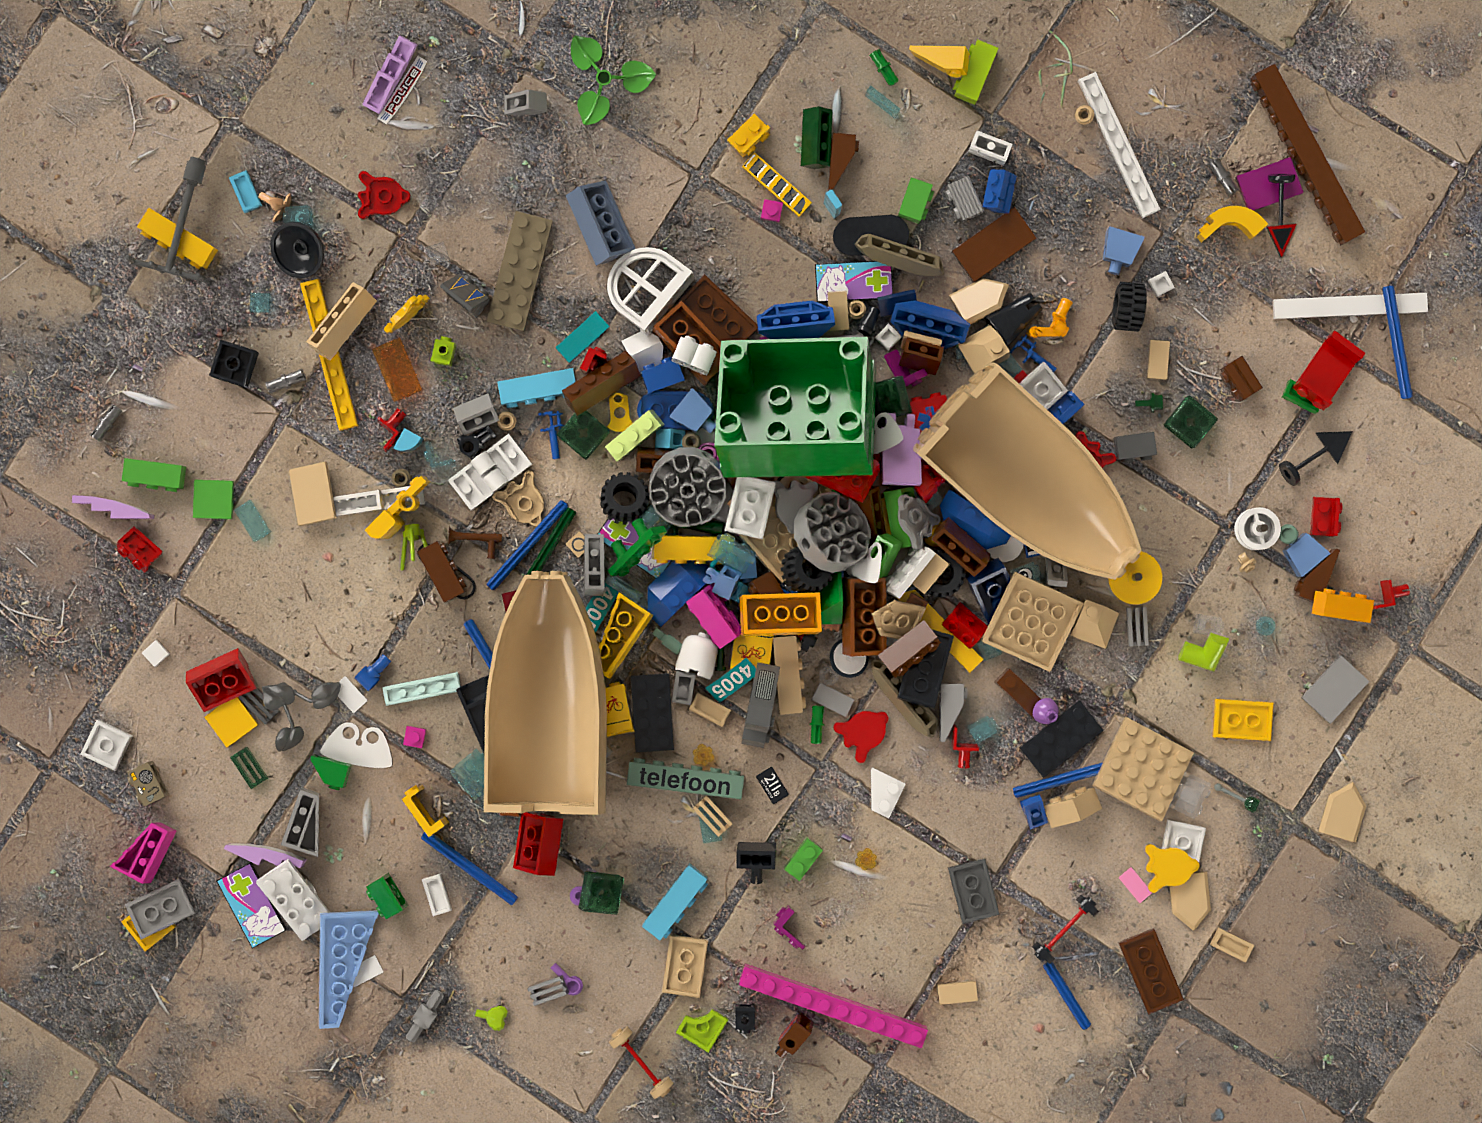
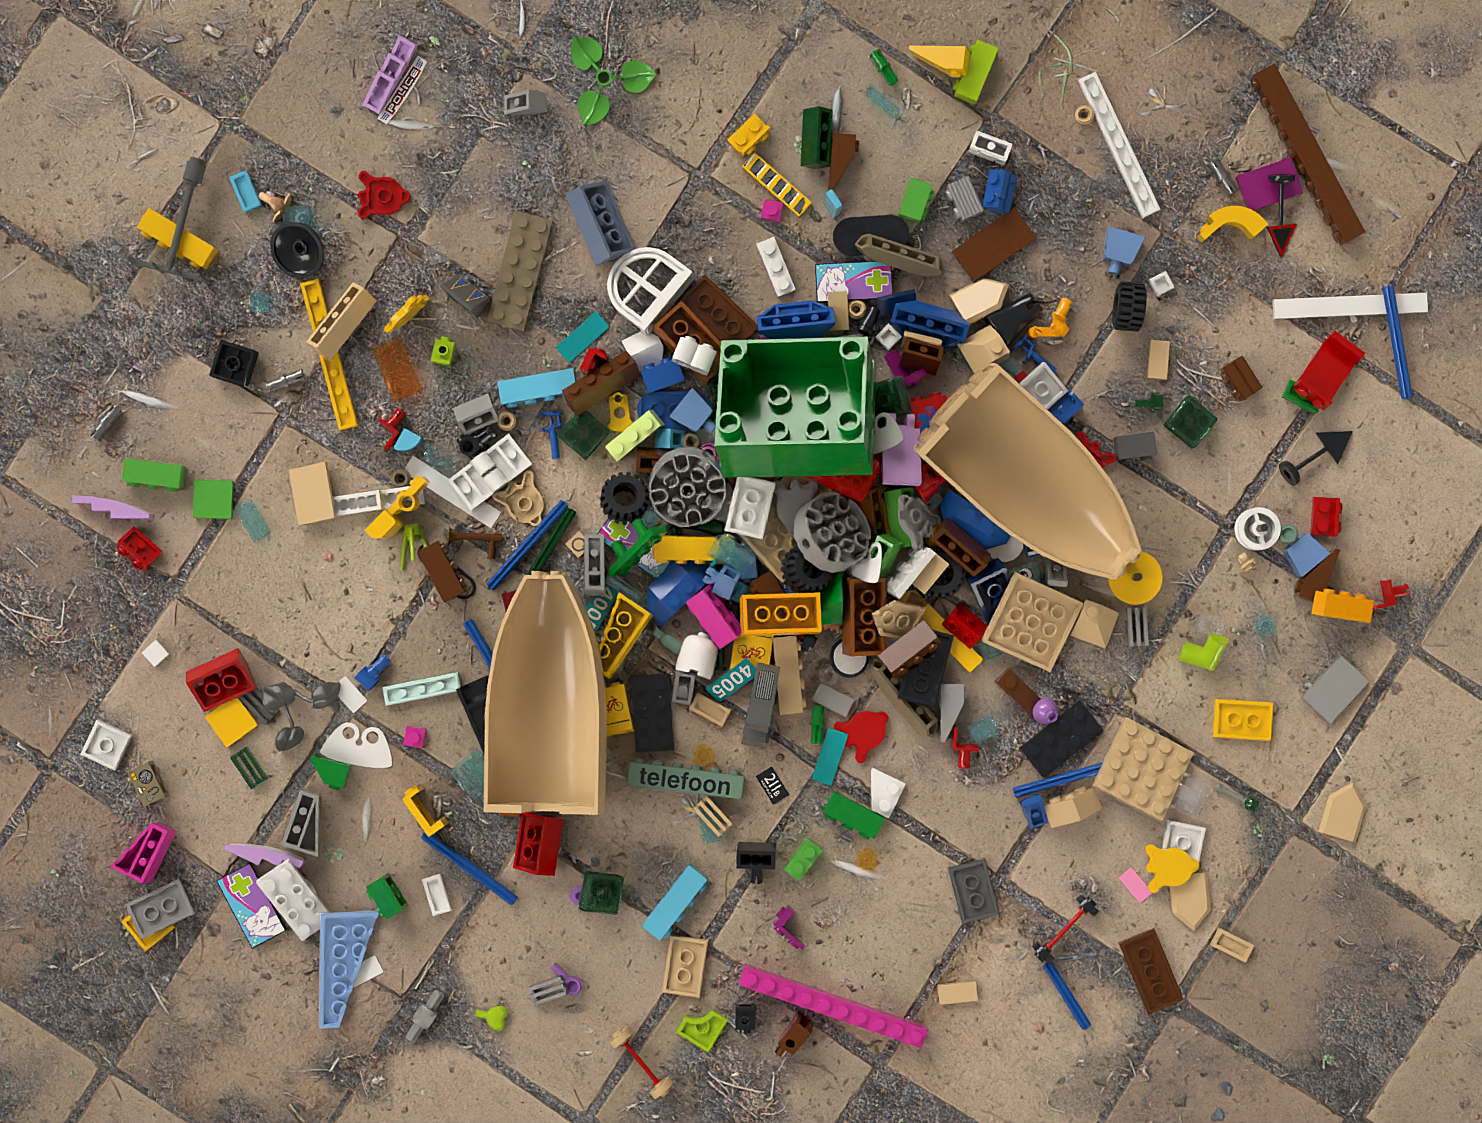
none -> white sticker [405,456,501,528]
none -> white plate [756,237,796,297]
none -> teal sticker [811,728,848,786]
none -> green brick [822,791,885,840]

